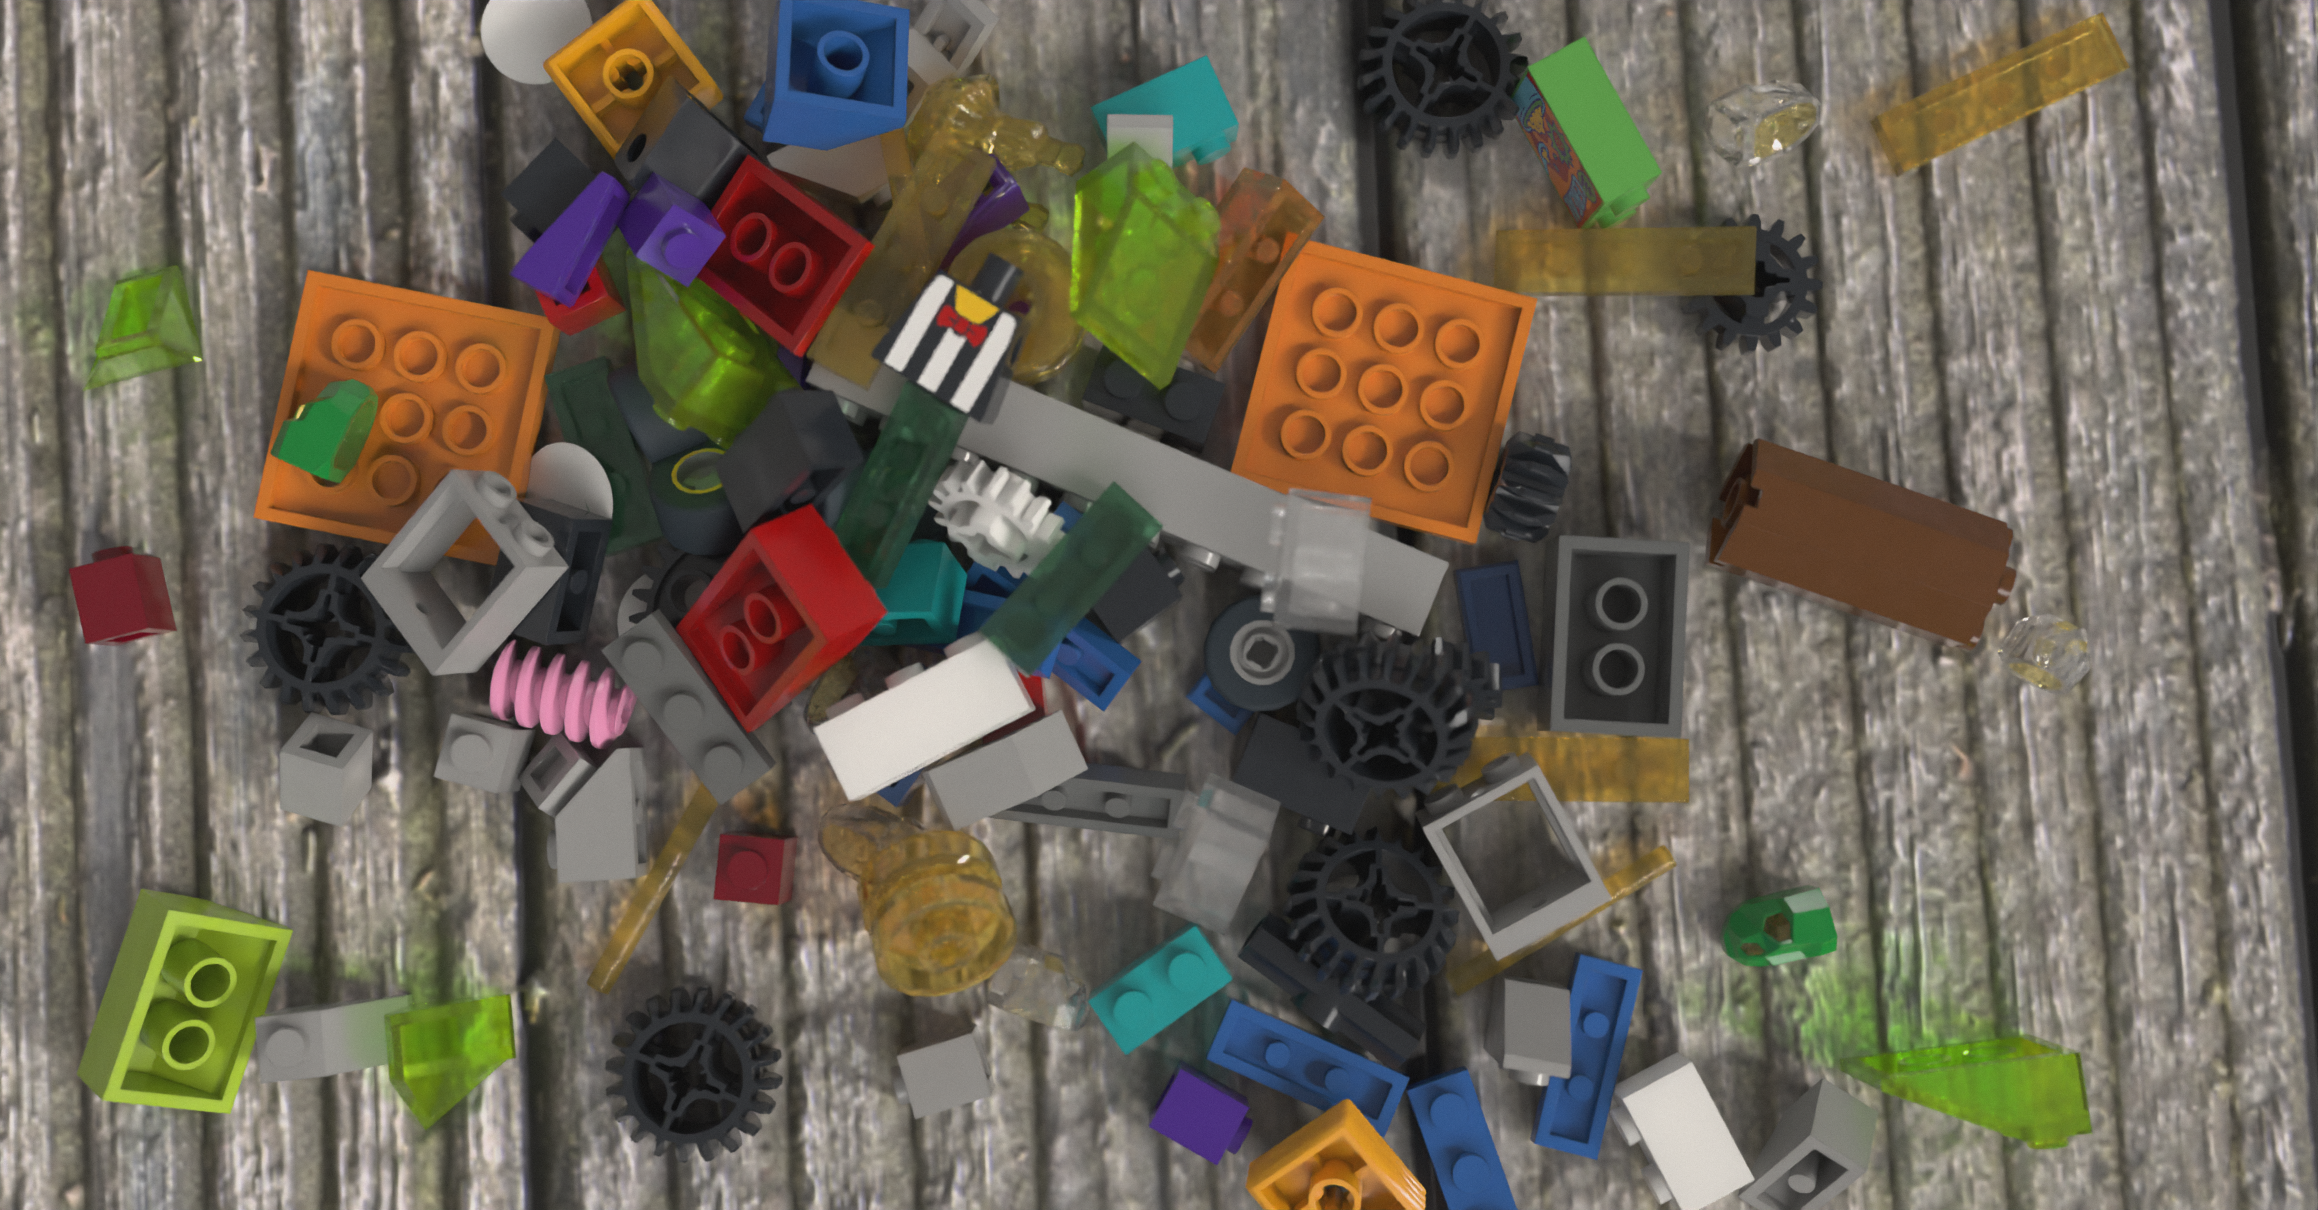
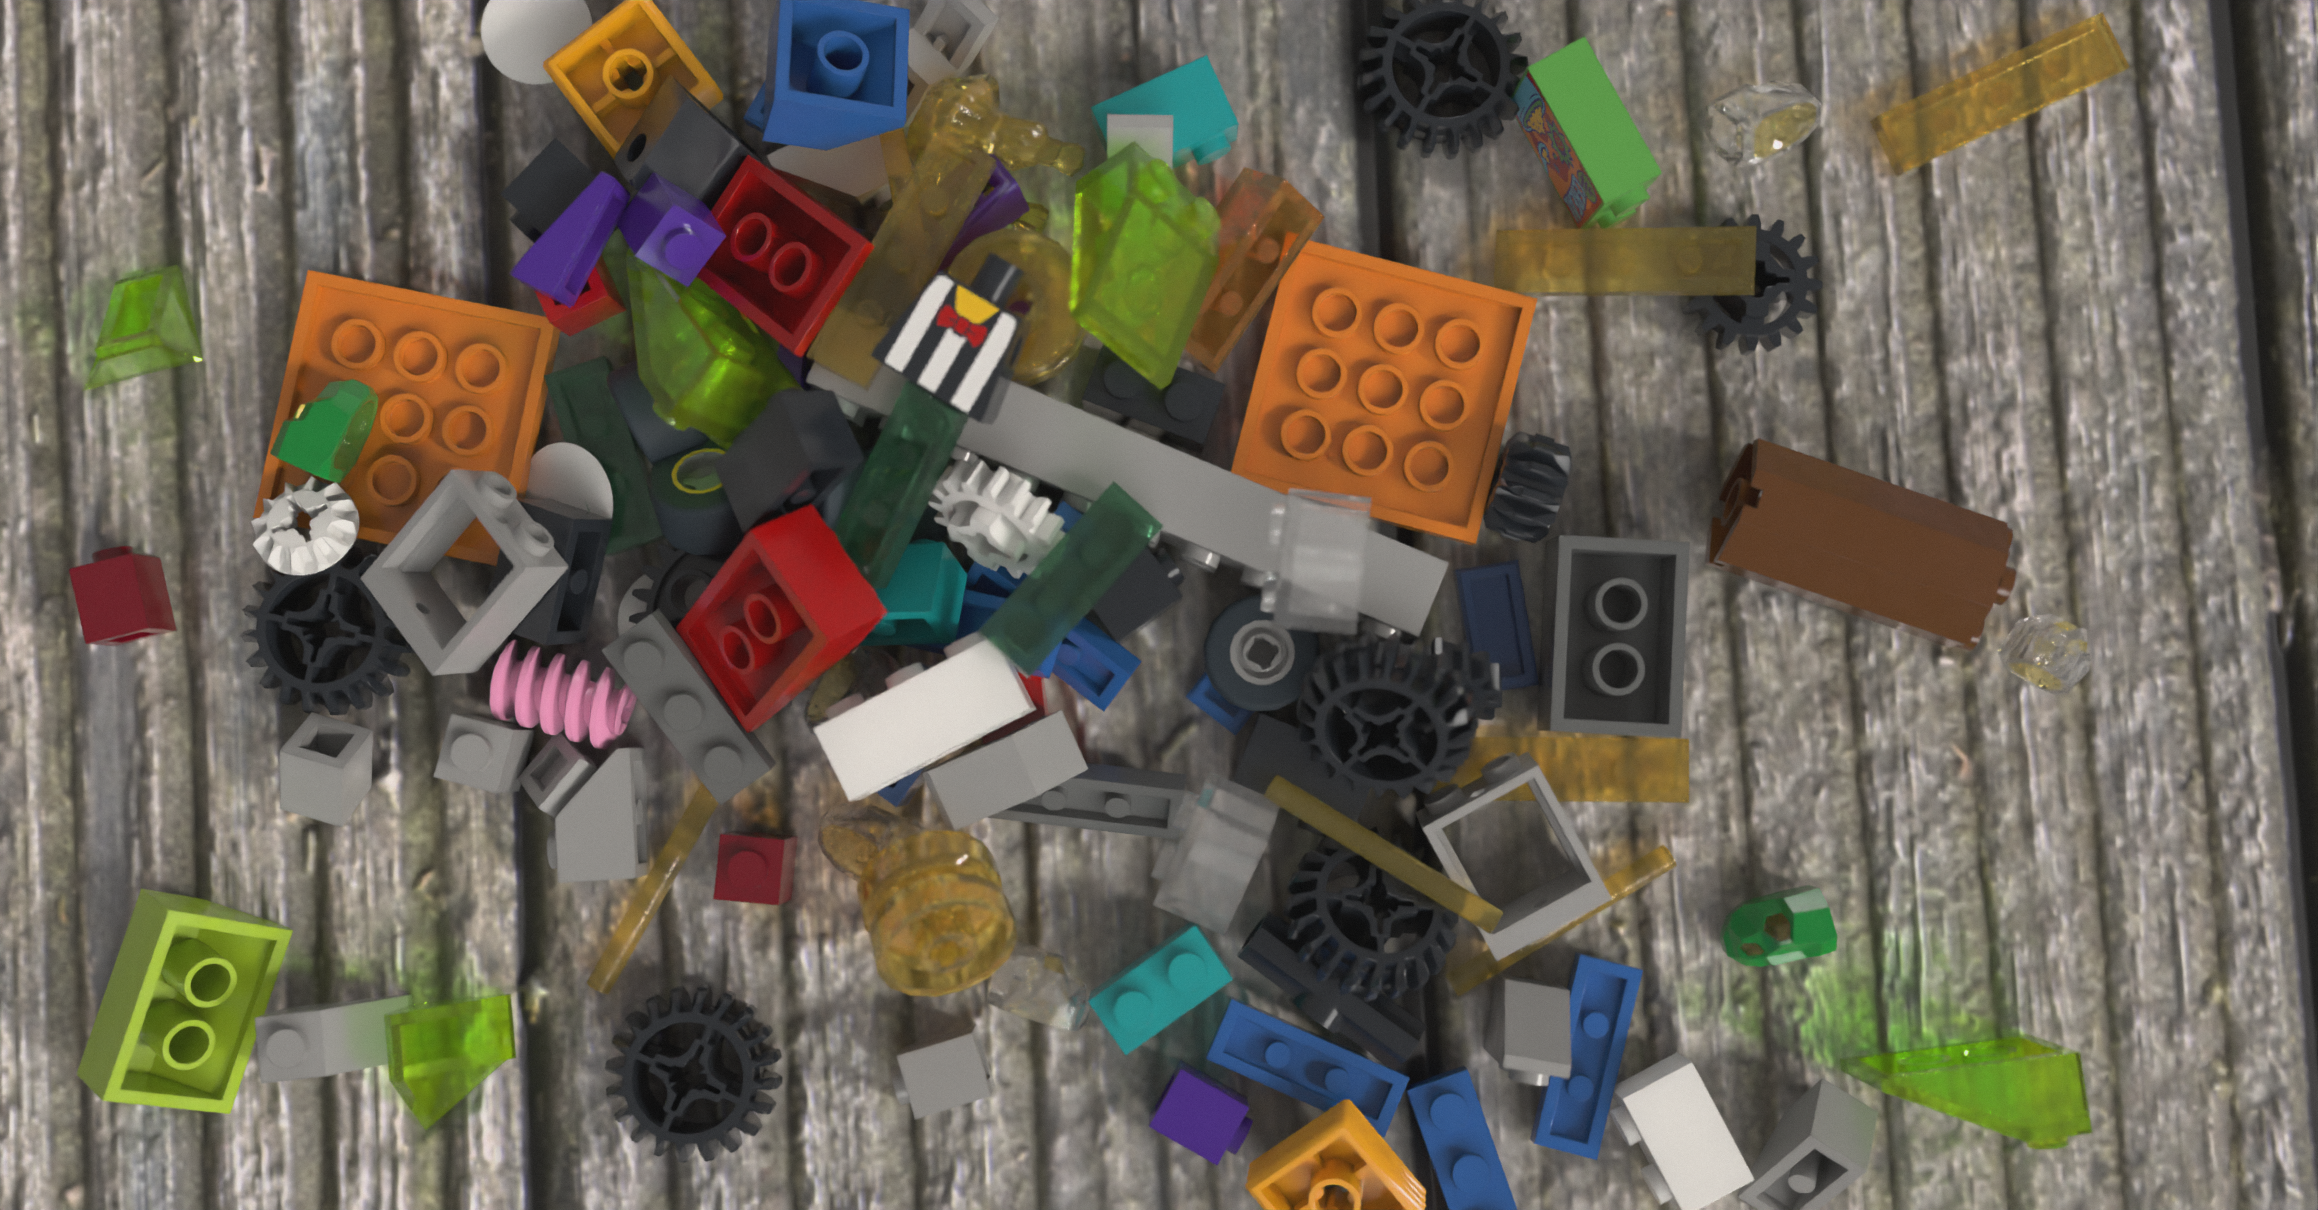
none -> white gear [251,476,359,575]
none -> clear yellow bar [1263,774,1503,934]

